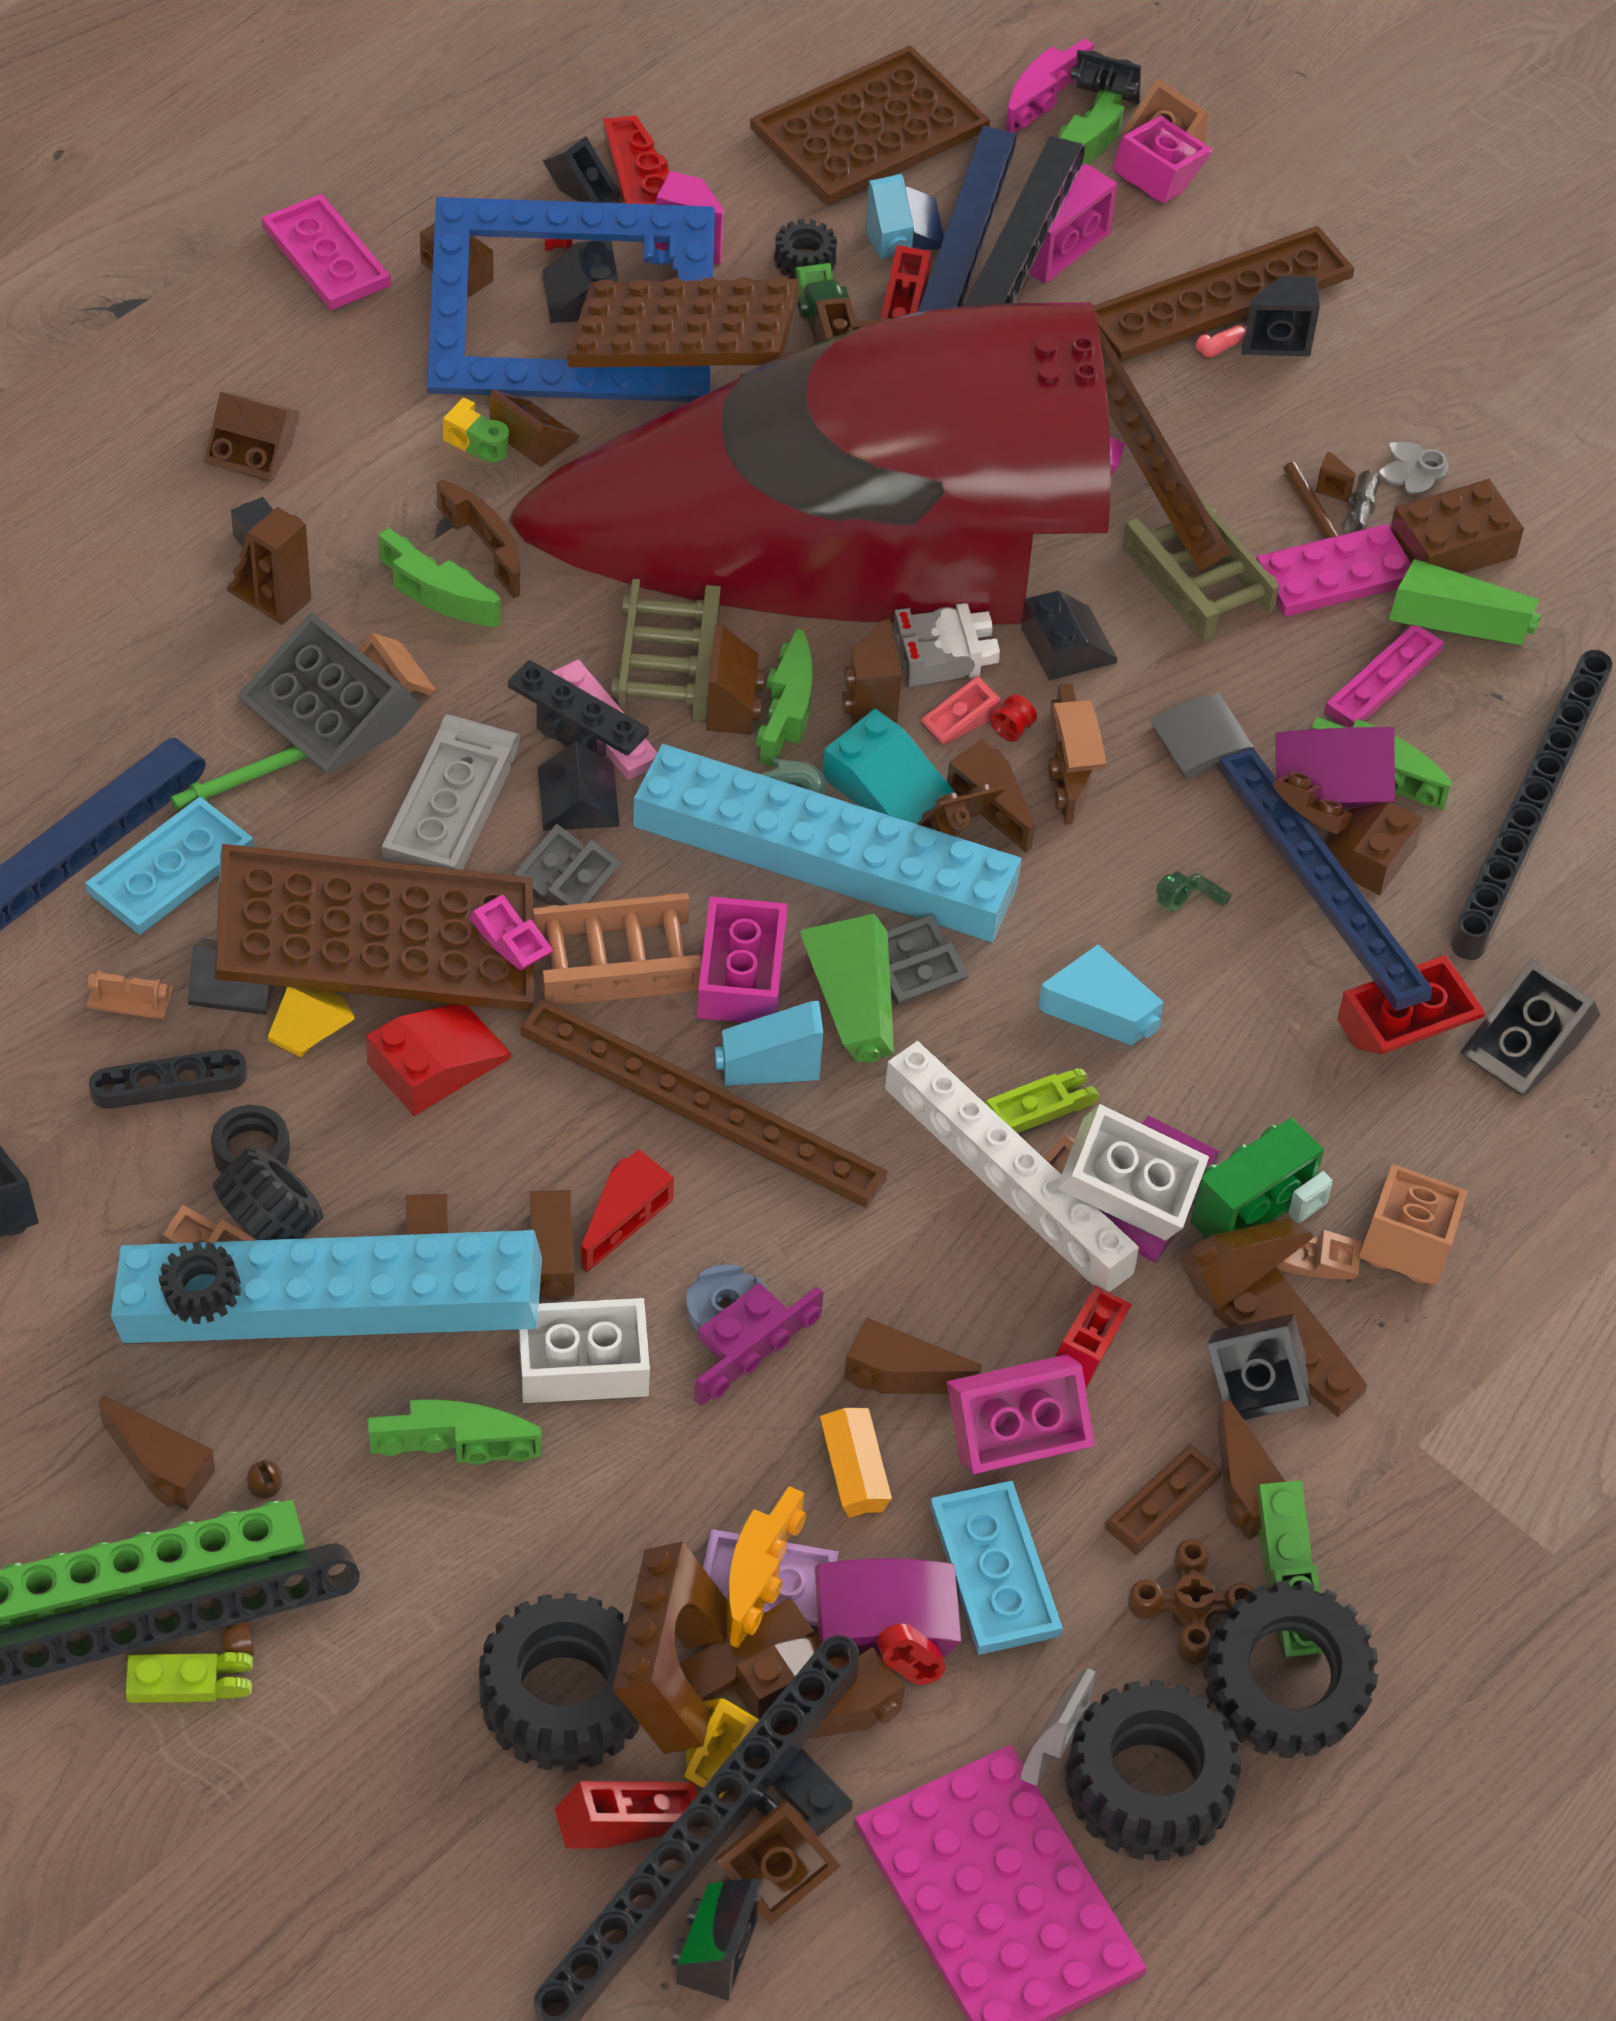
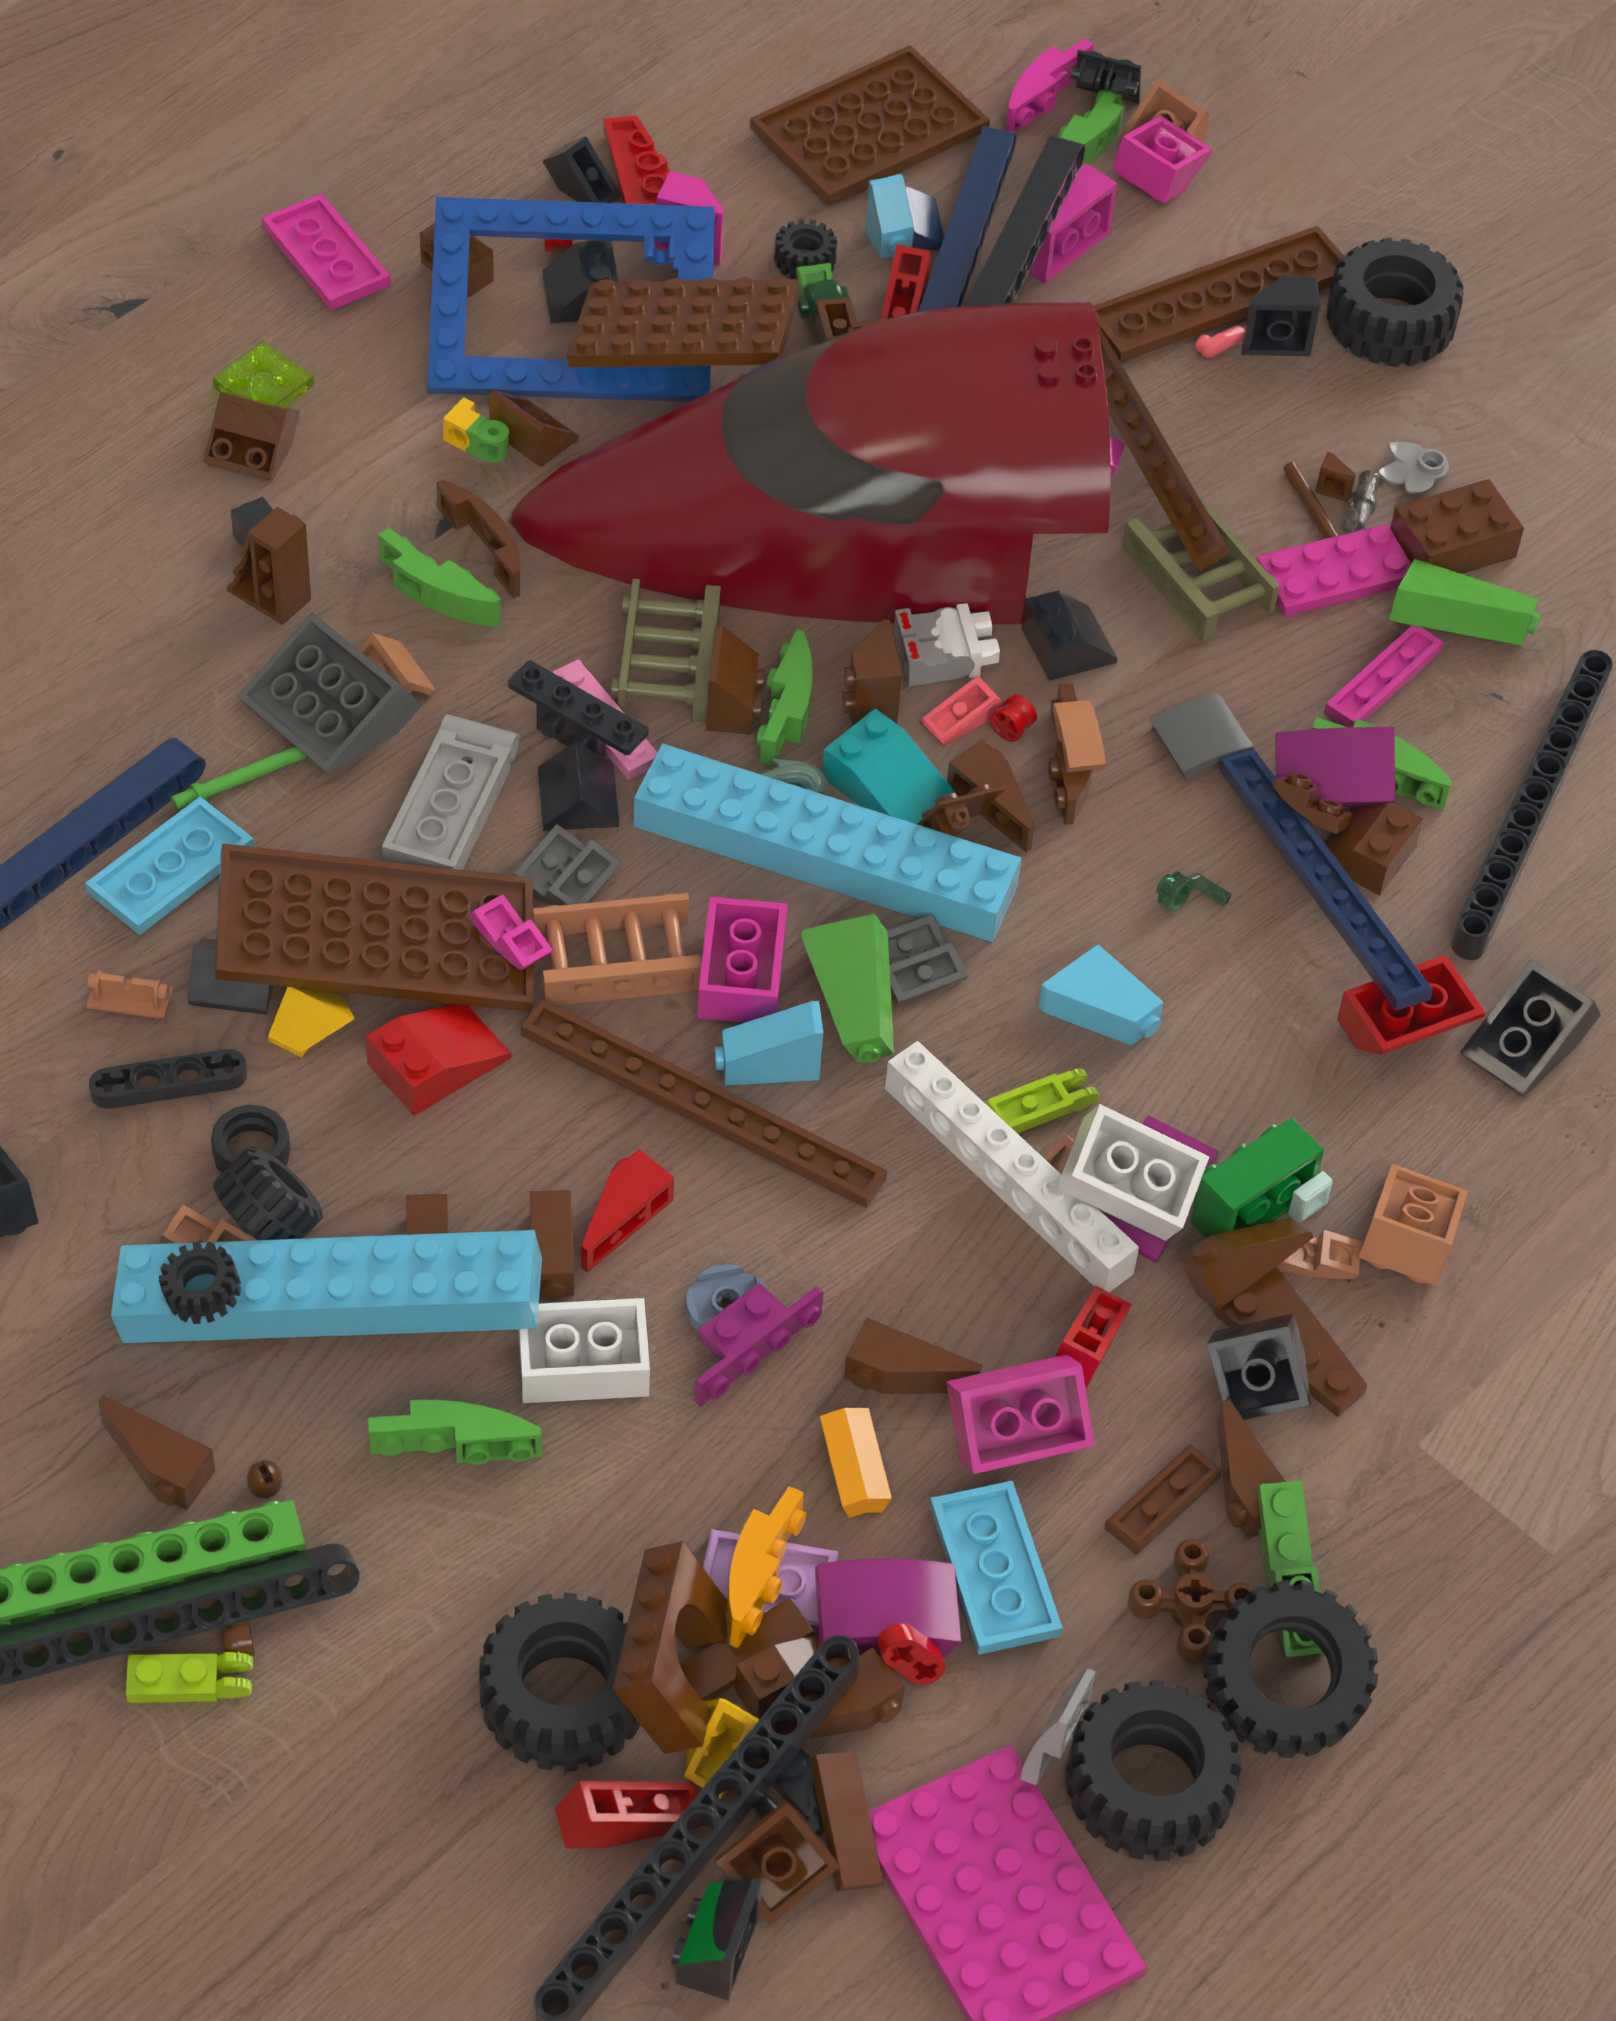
none -> clear neon green plate [213,342,314,407]
none -> reddish brown tile [810,1751,883,1891]
none -> black tyre [1326,238,1464,367]

